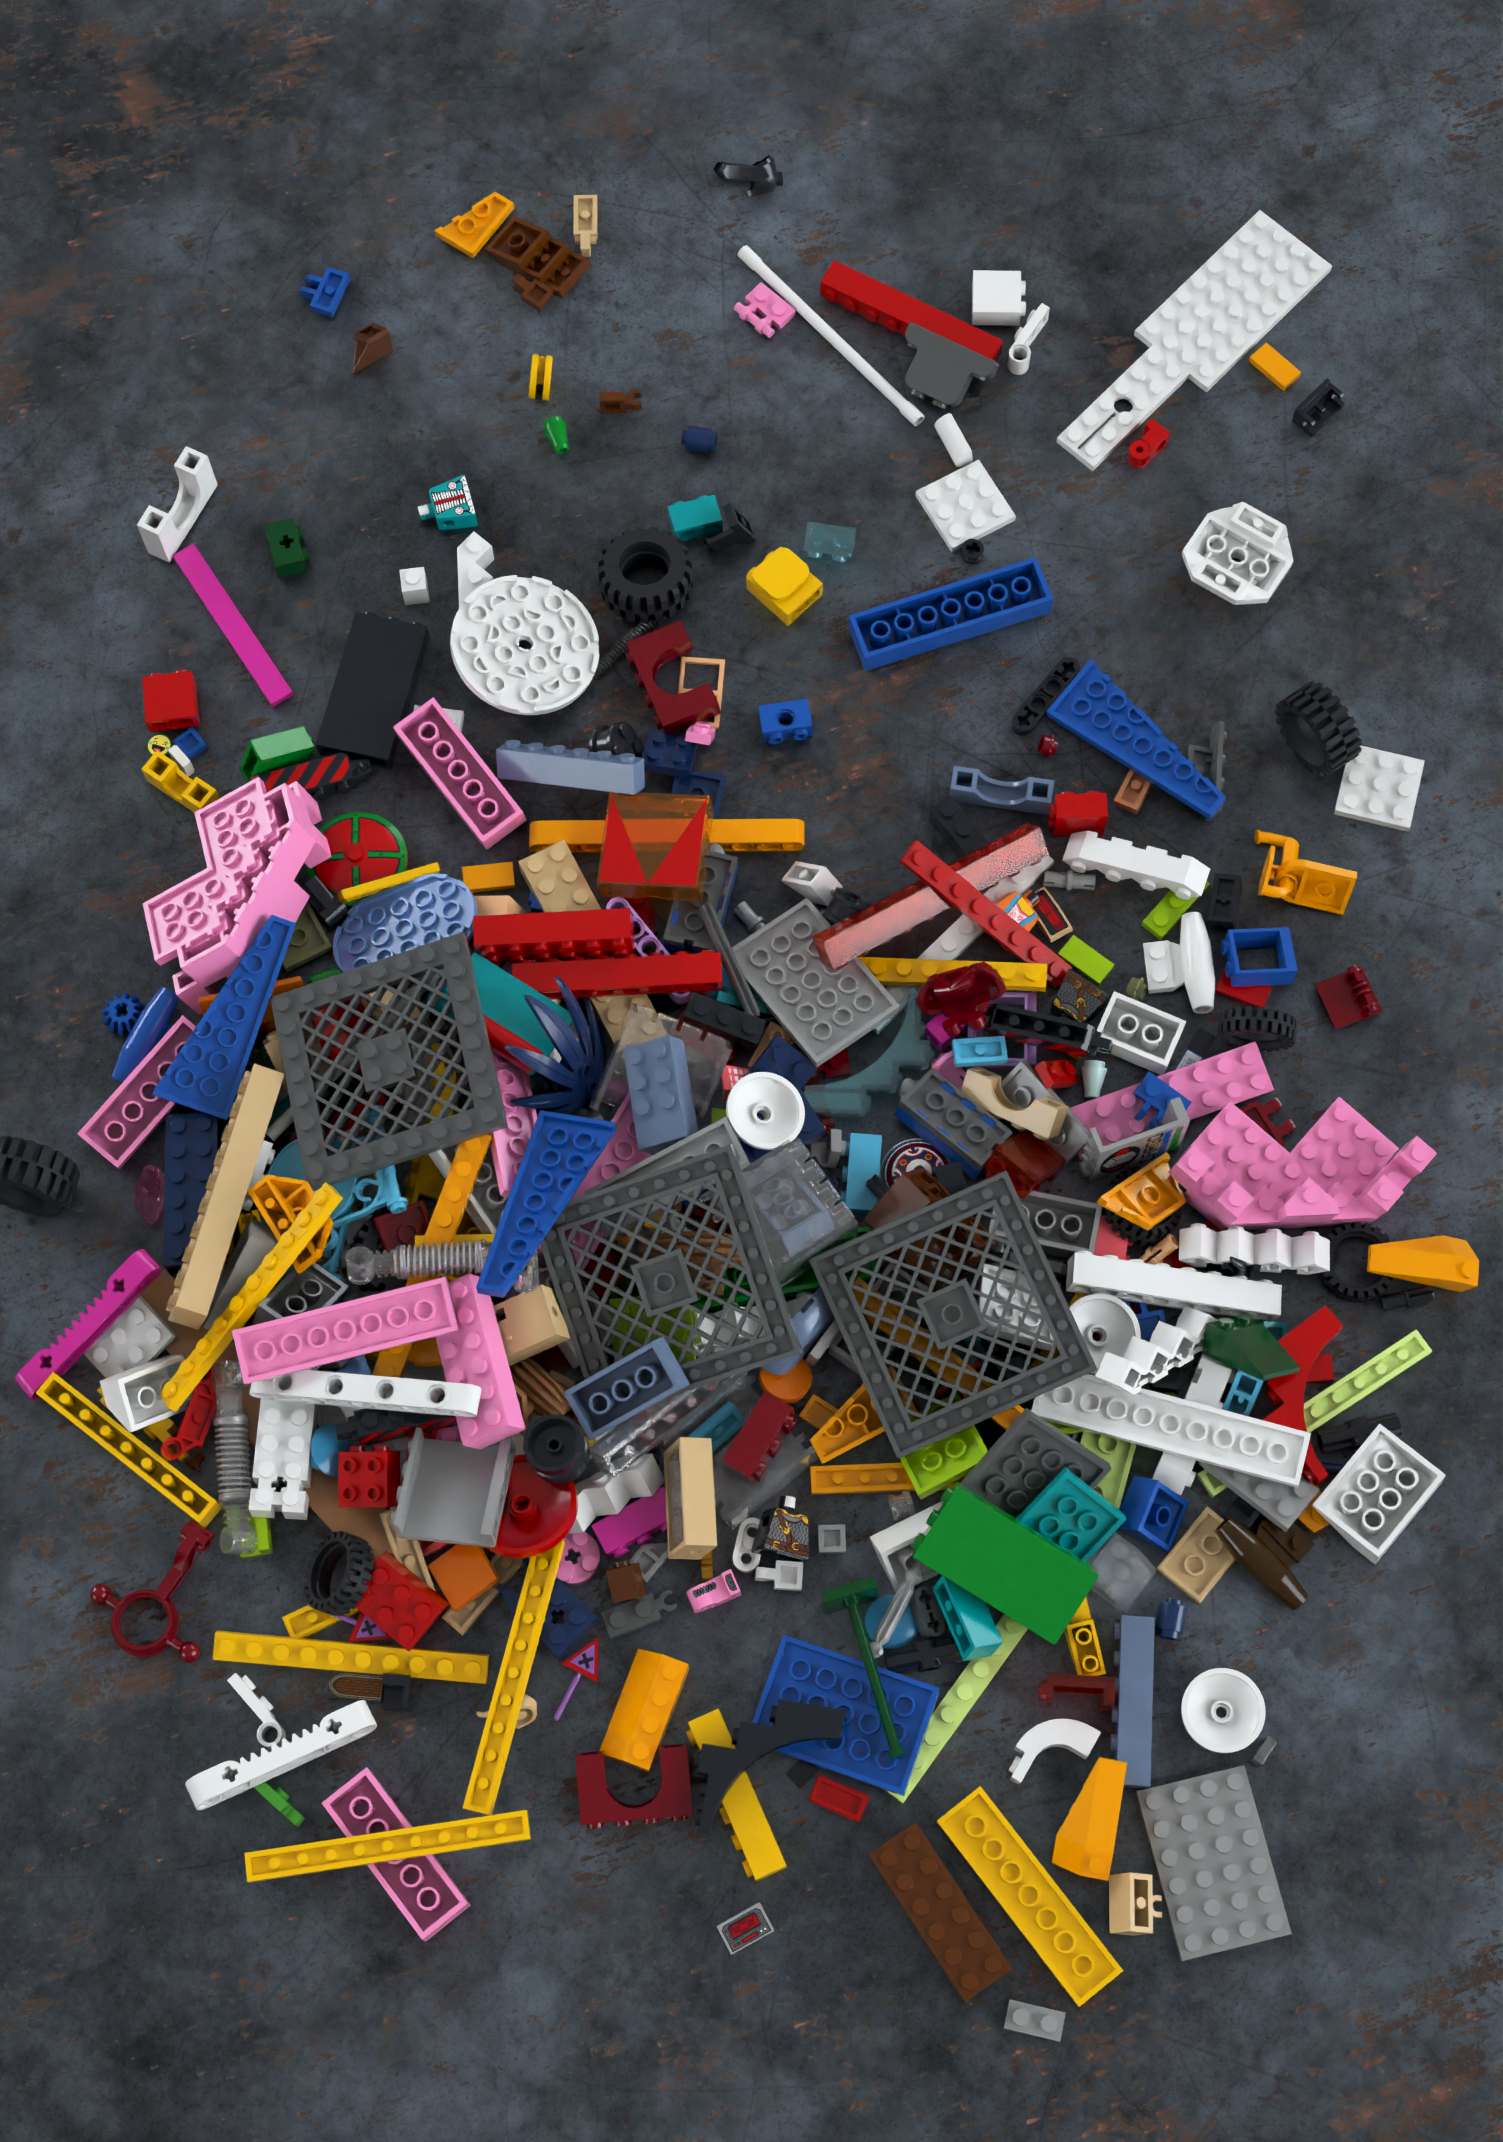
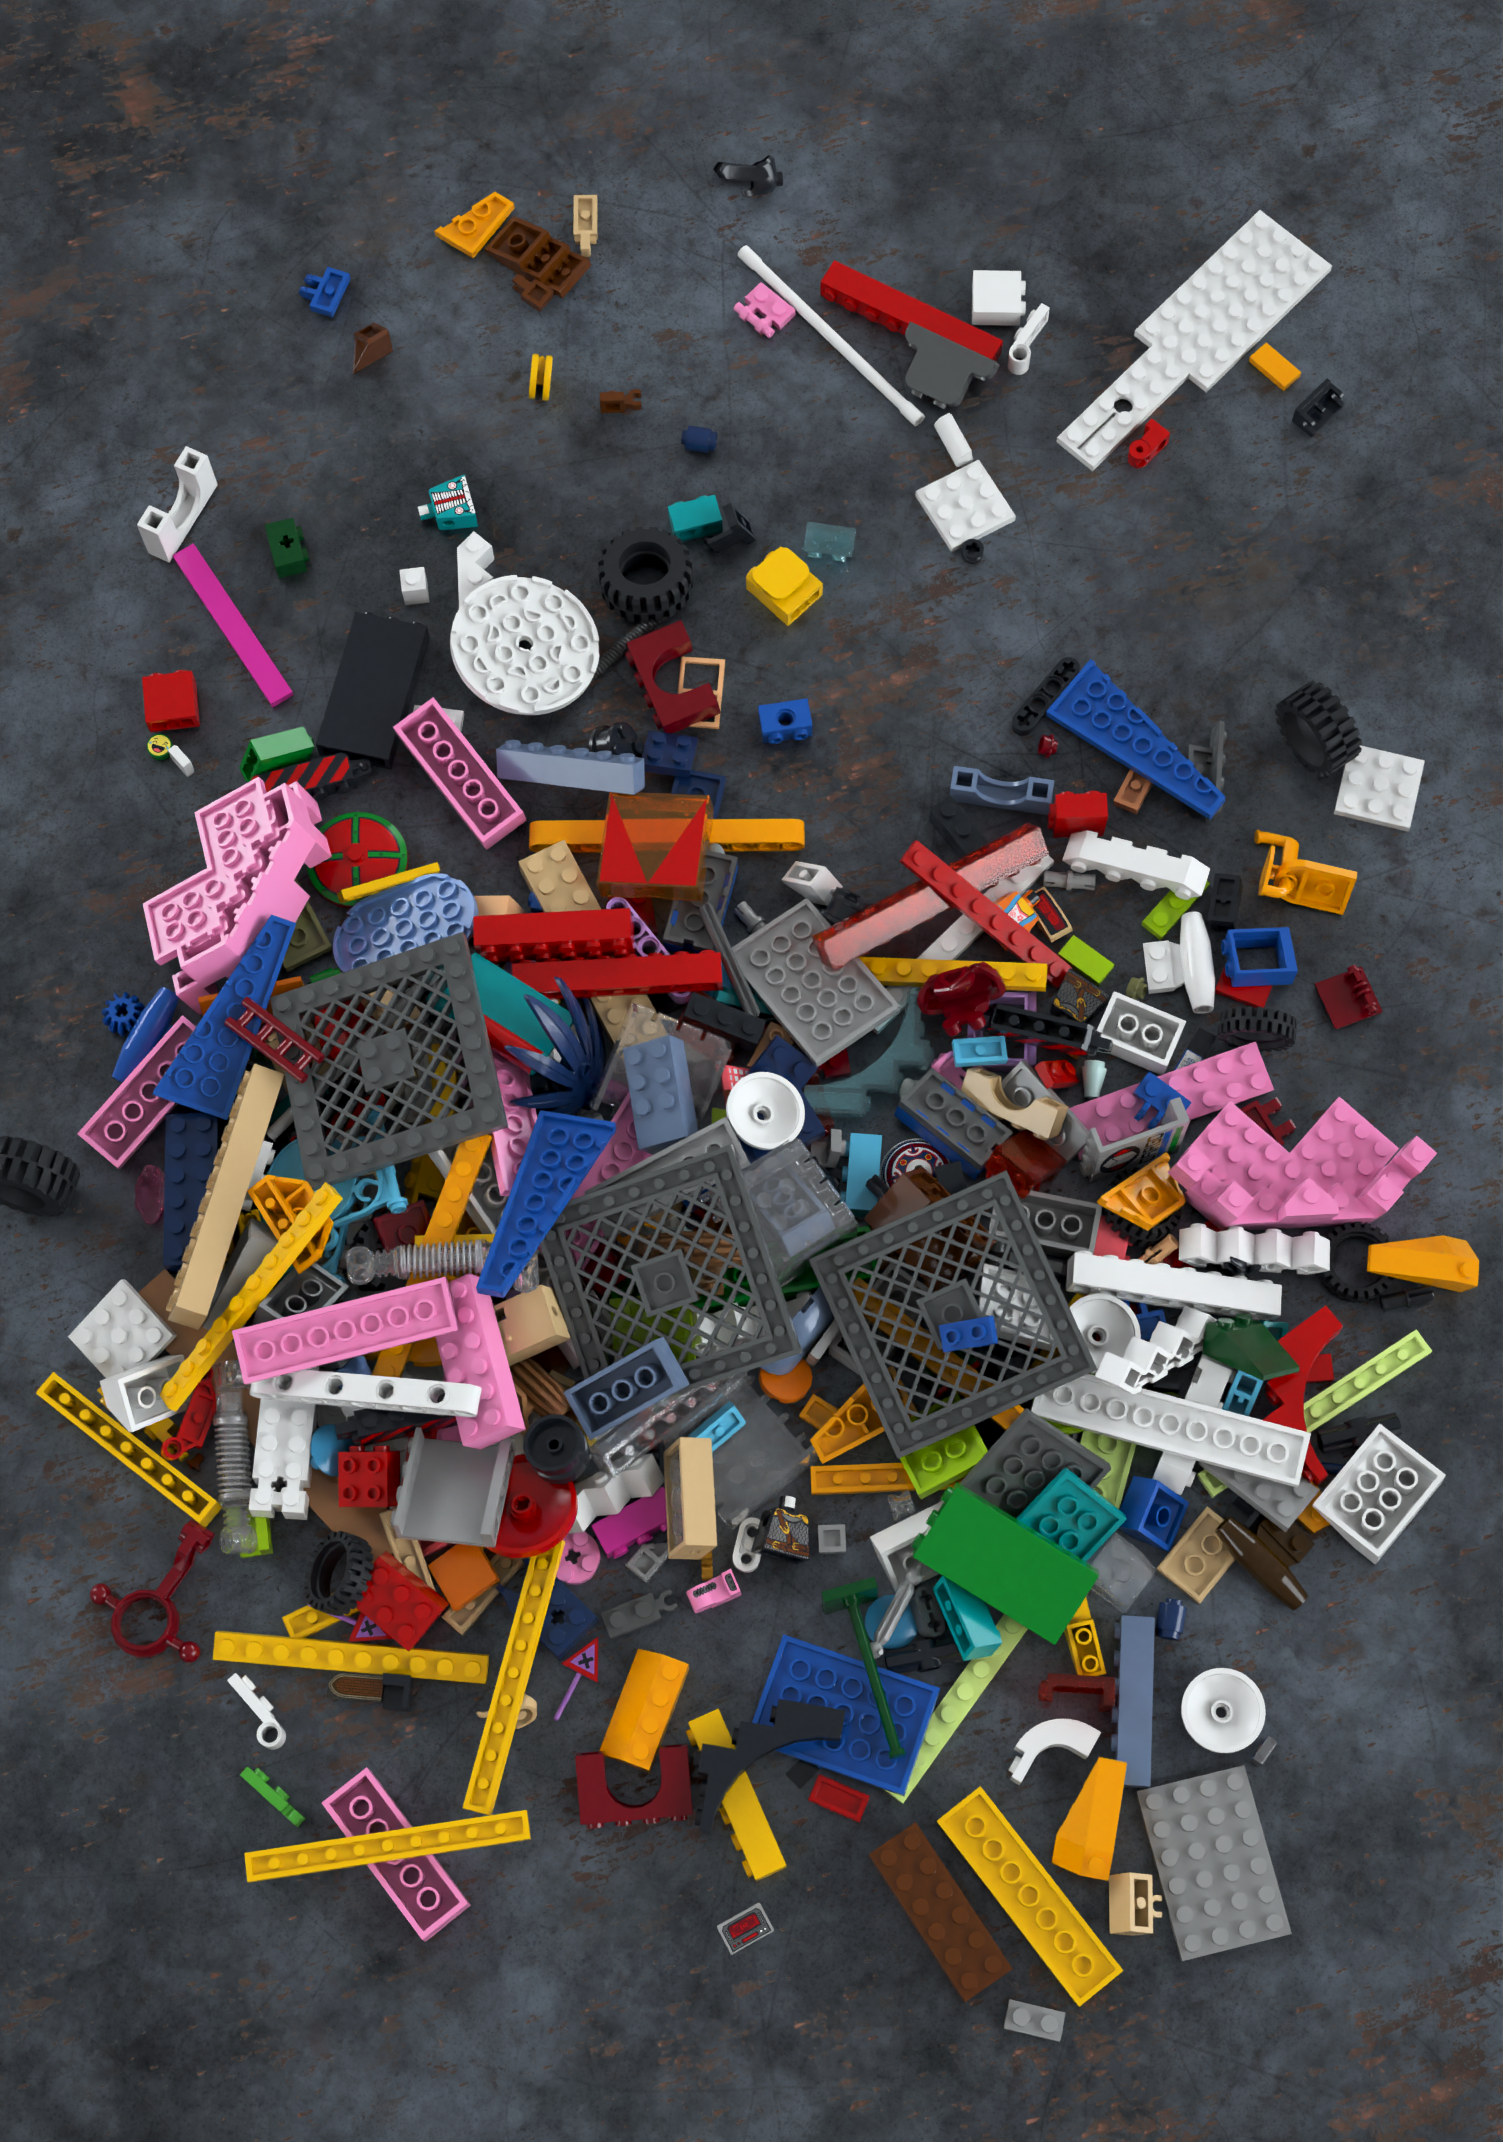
dark pink gear [15,1249,162,1400] -> none
yellow arch [141,750,220,812] -> none
blue tile [172,727,208,760] -> none
white gear [185,1700,377,1810] -> none
black piece [301,876,348,929] -> none
light orange tile [462,862,515,893] -> none
green cone [543,416,569,454] -> none
reddish brown brick [606,1559,646,1604] -> none
bright pink plate [685,721,716,745] -> none
dark red brick [722,1391,797,1485] -> none
white plate [755,1560,803,1591] -> none
blue brick [848,557,1053,671] -> none
dark pink brick [924,1013,965,1052] -> none
white piece [1182,502,1293,605] -> none
none -> dark red bar [224,997,325,1083]
none -> blue plate [939,1316,998,1352]

